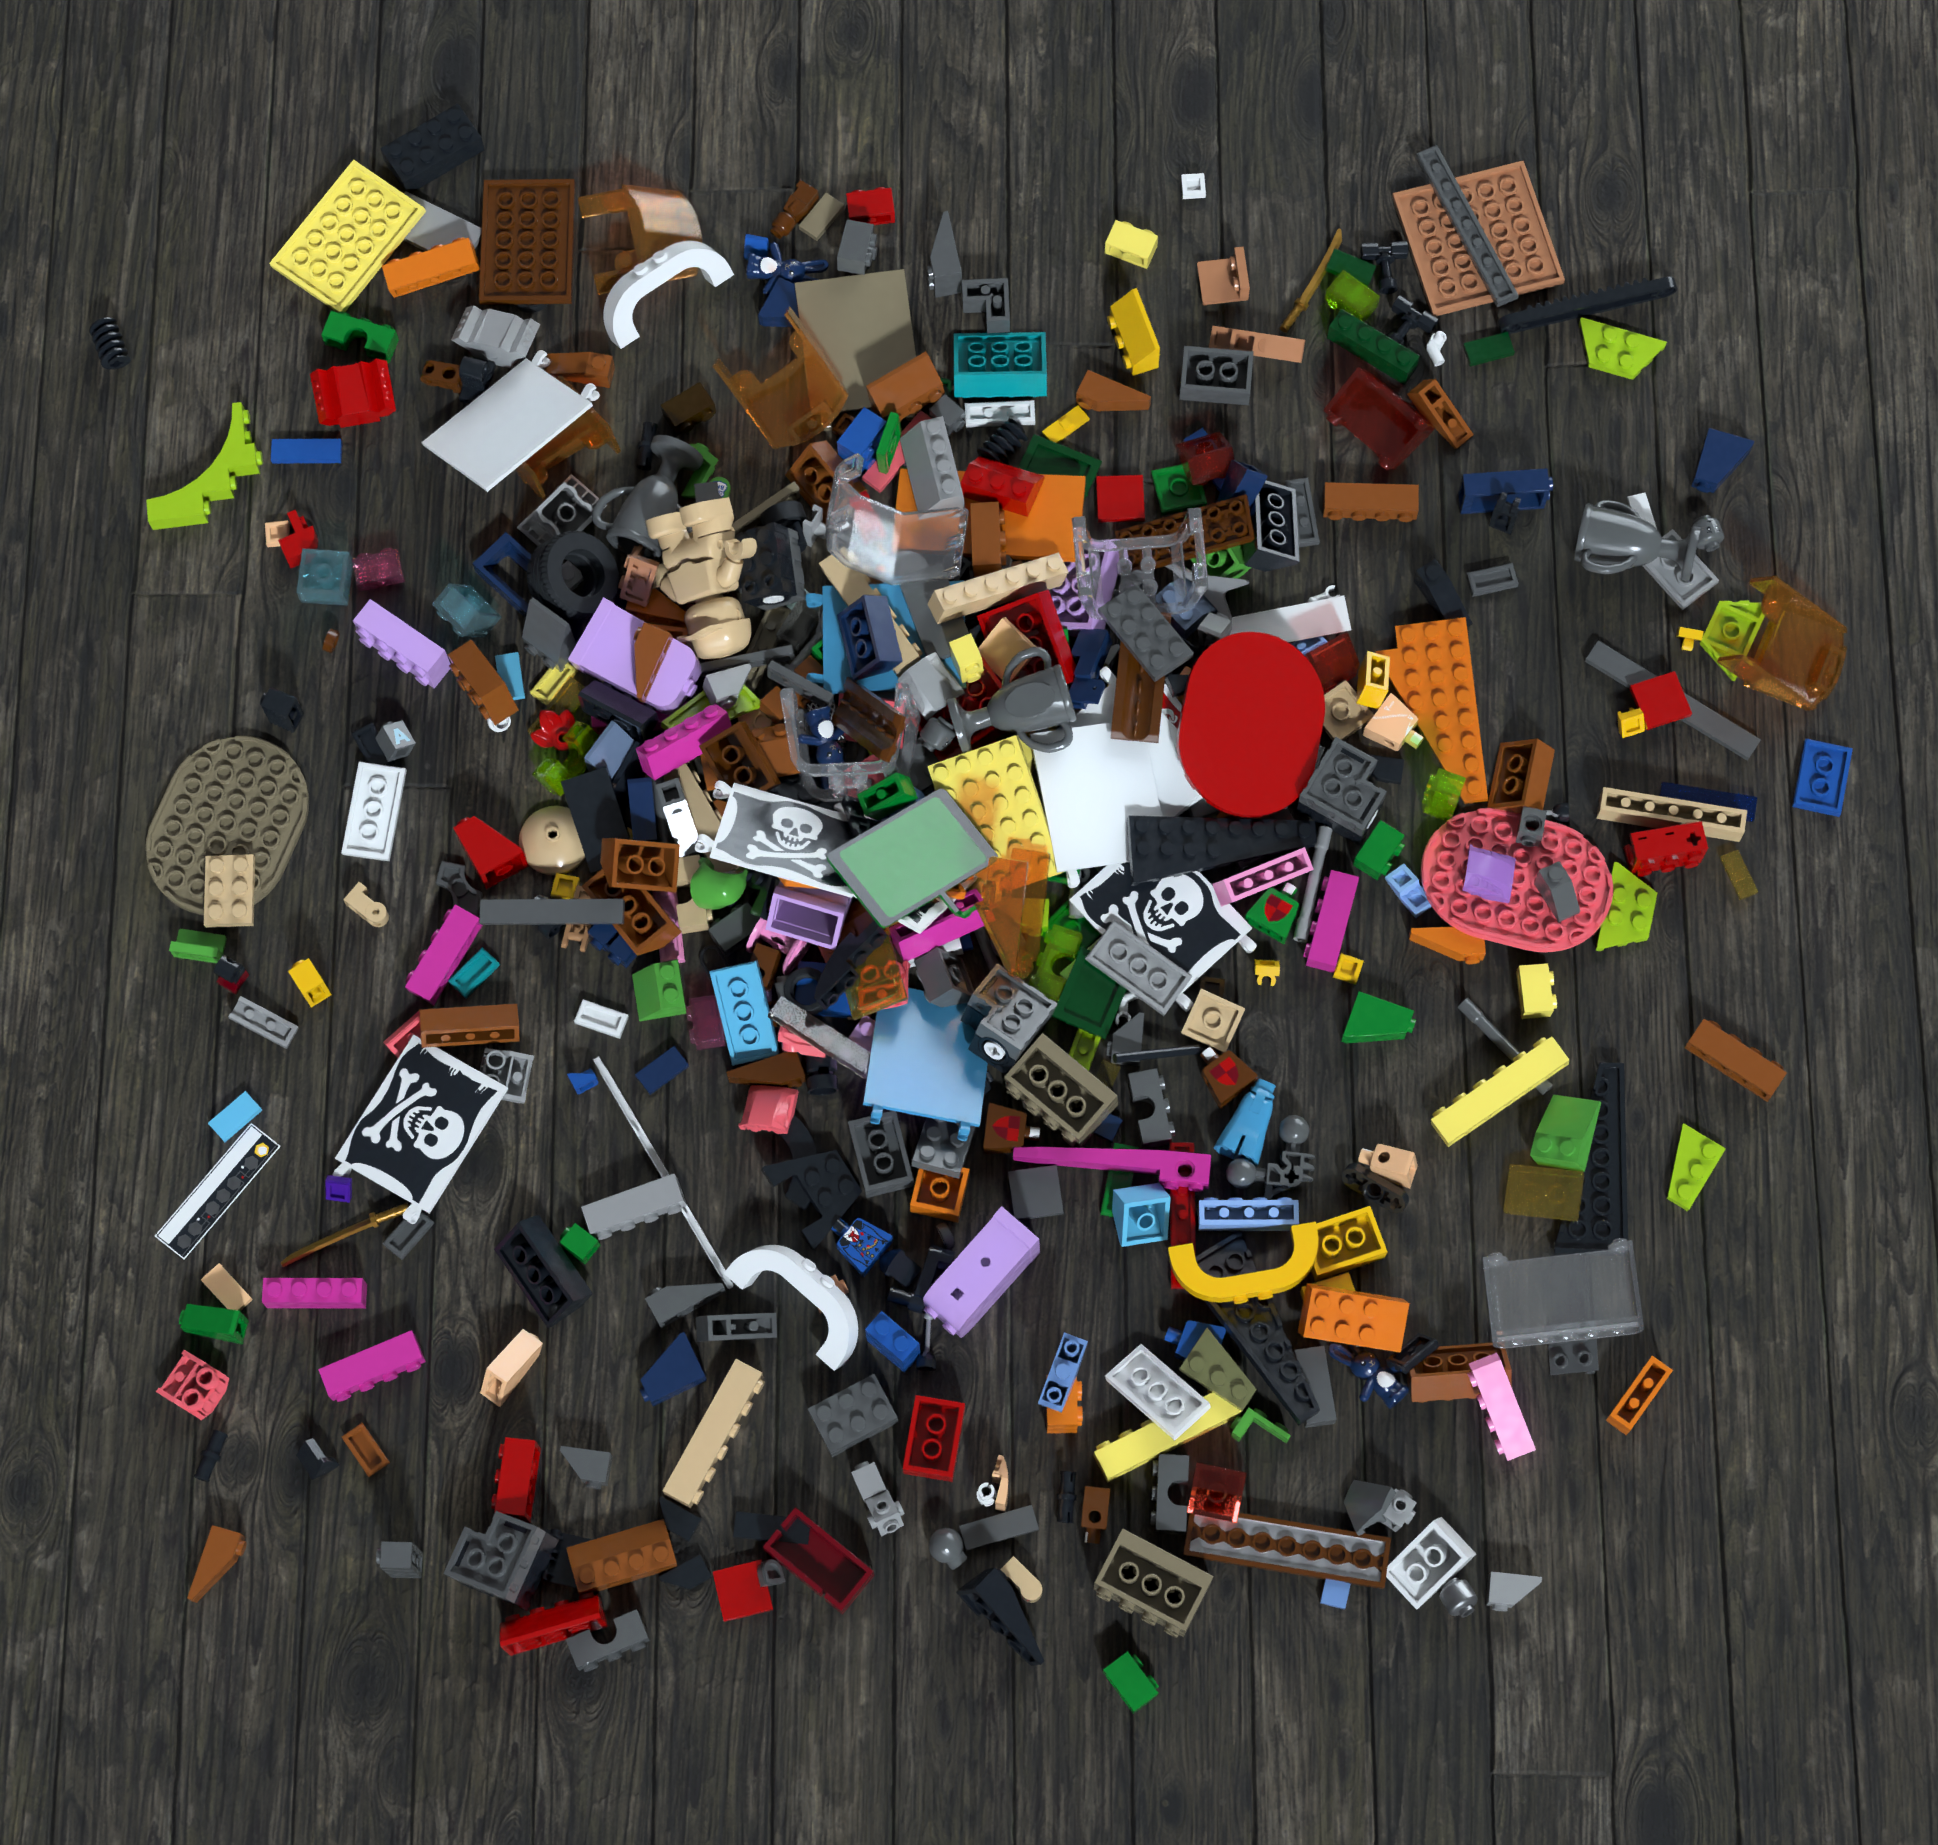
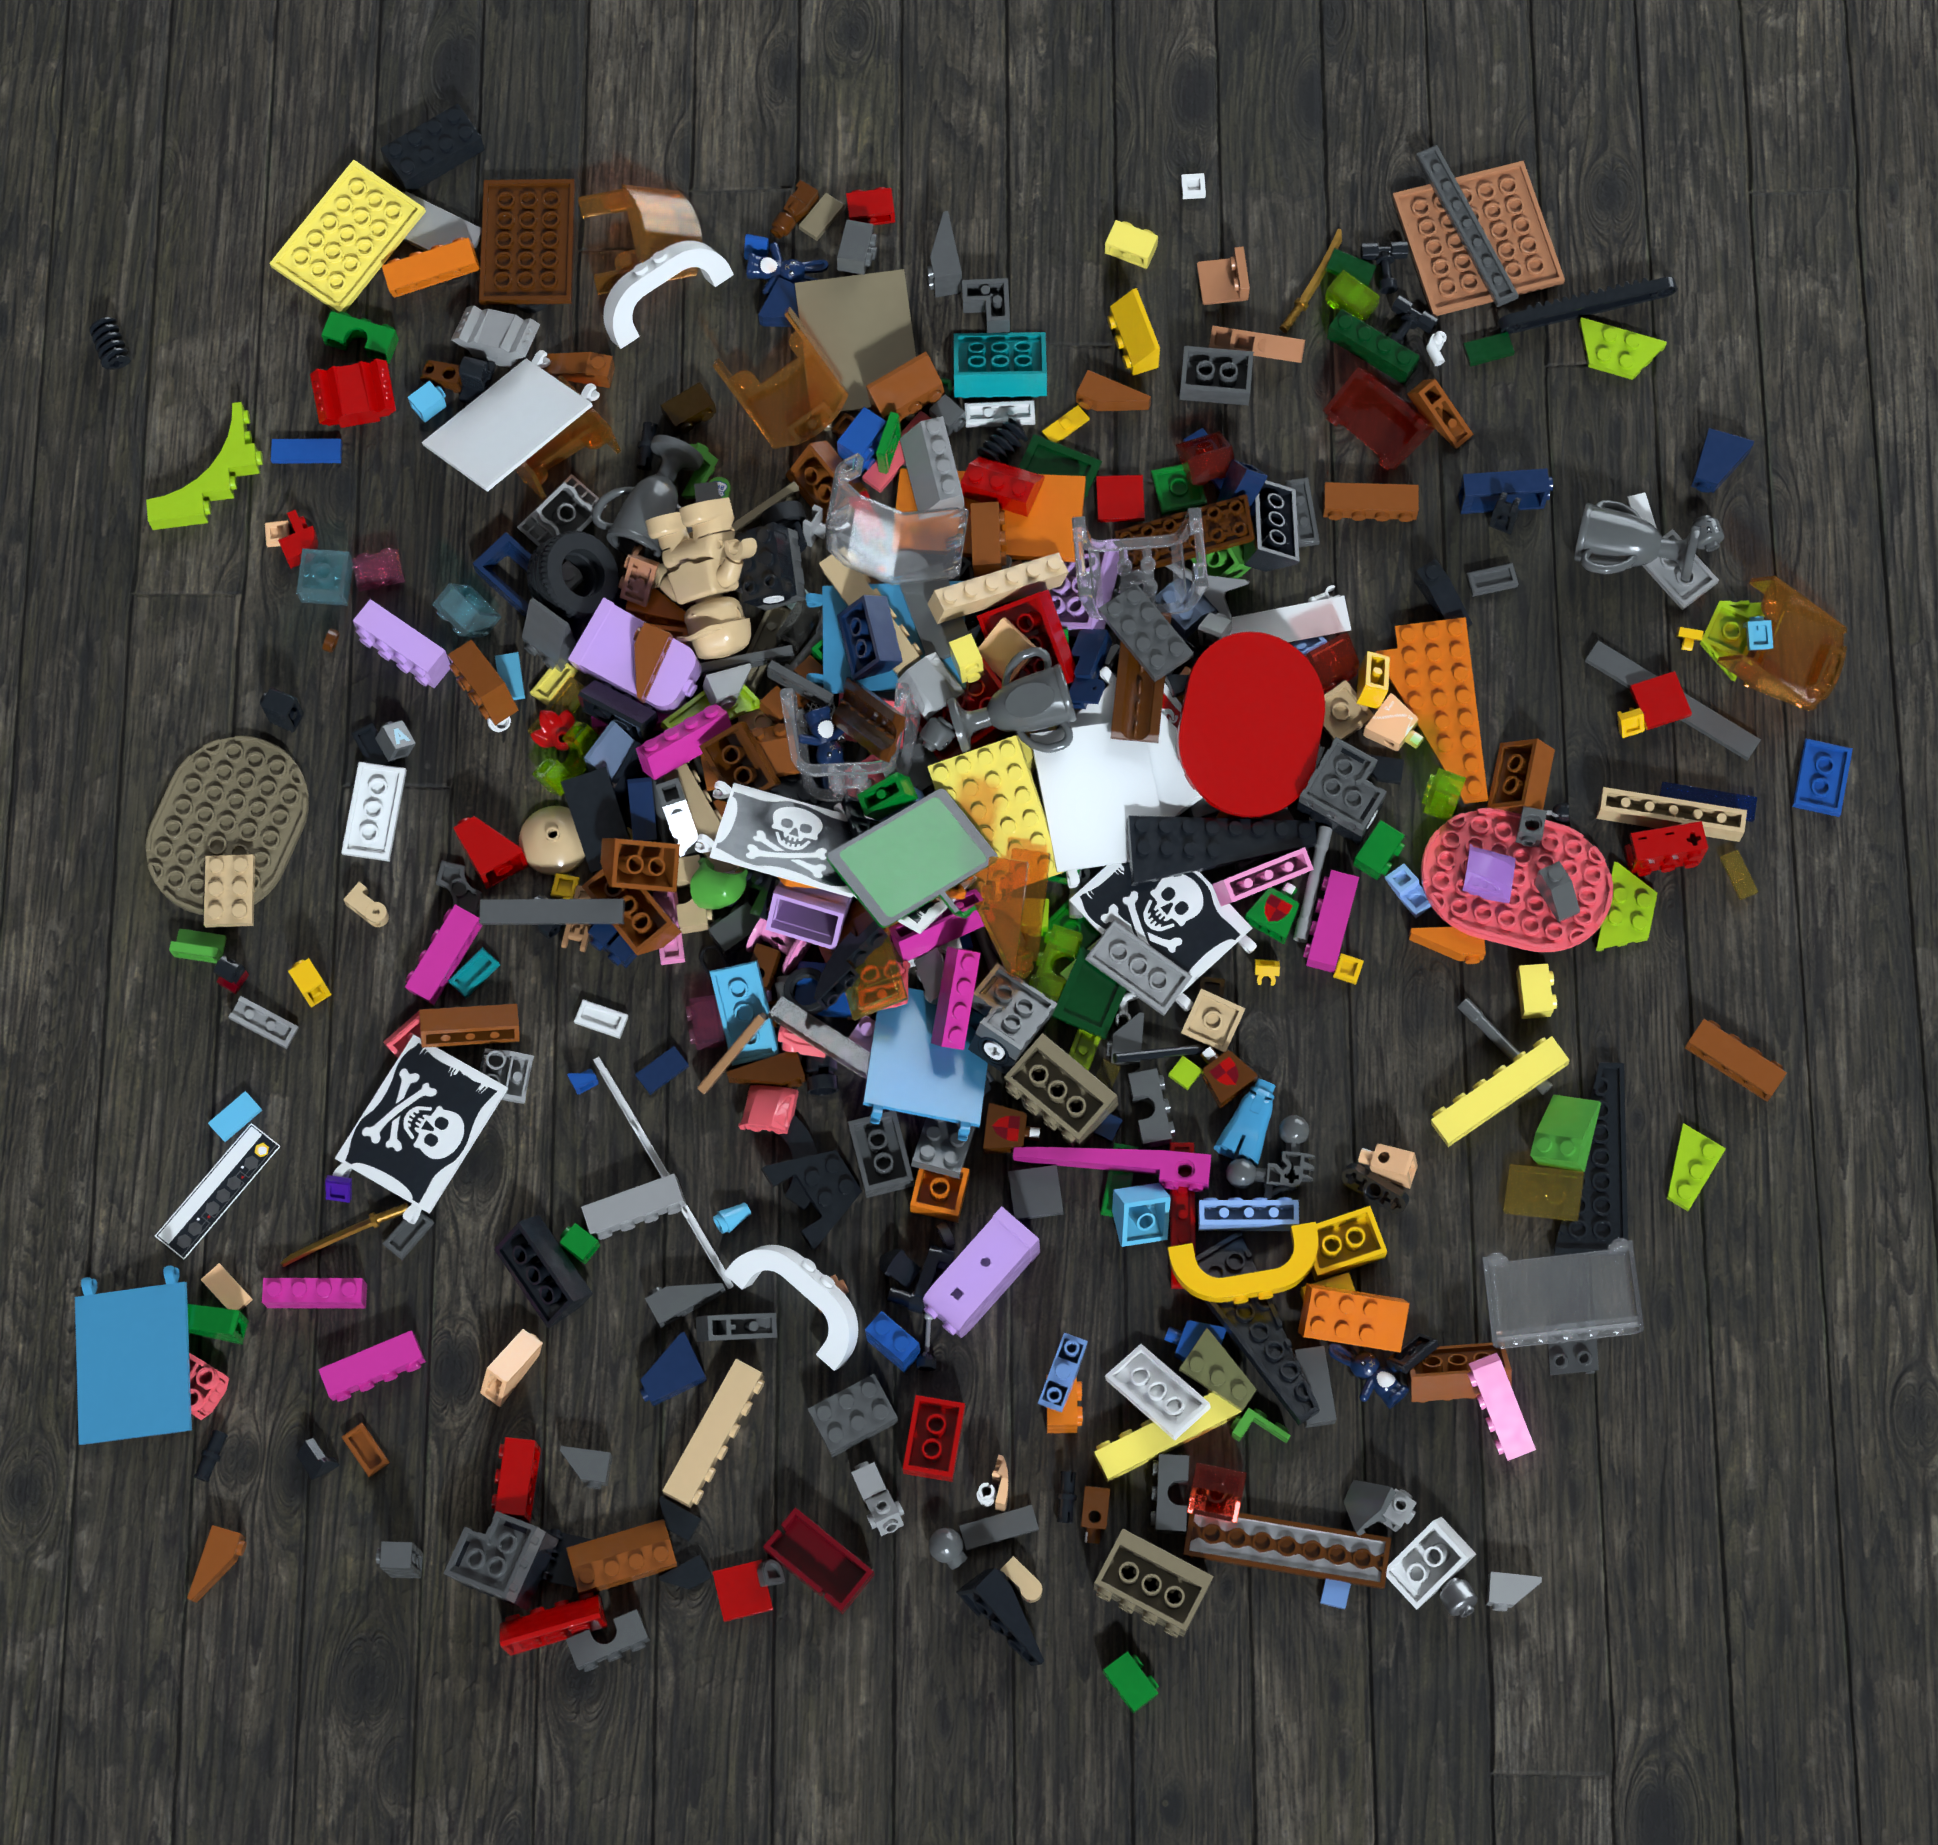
bright green slope [632,960,687,1021] -> none
black tile [733,1511,811,1545] -> none
blue torso [831,1218,893,1277] -> none
green slope [1341,991,1416,1043] -> none
orange brick [1605,1356,1673,1435] -> none
none -> dark azure flag [75,1266,192,1445]
none -> medium azure brick [408,381,447,423]
none -> medium nougat tile [698,1013,769,1094]
none -> medium azure cone [713,1202,751,1234]
none -> dark pink brick [931,946,981,1050]
none -> lime tile [1168,1056,1202,1091]
none -> medium azure bracket [1743,616,1773,651]

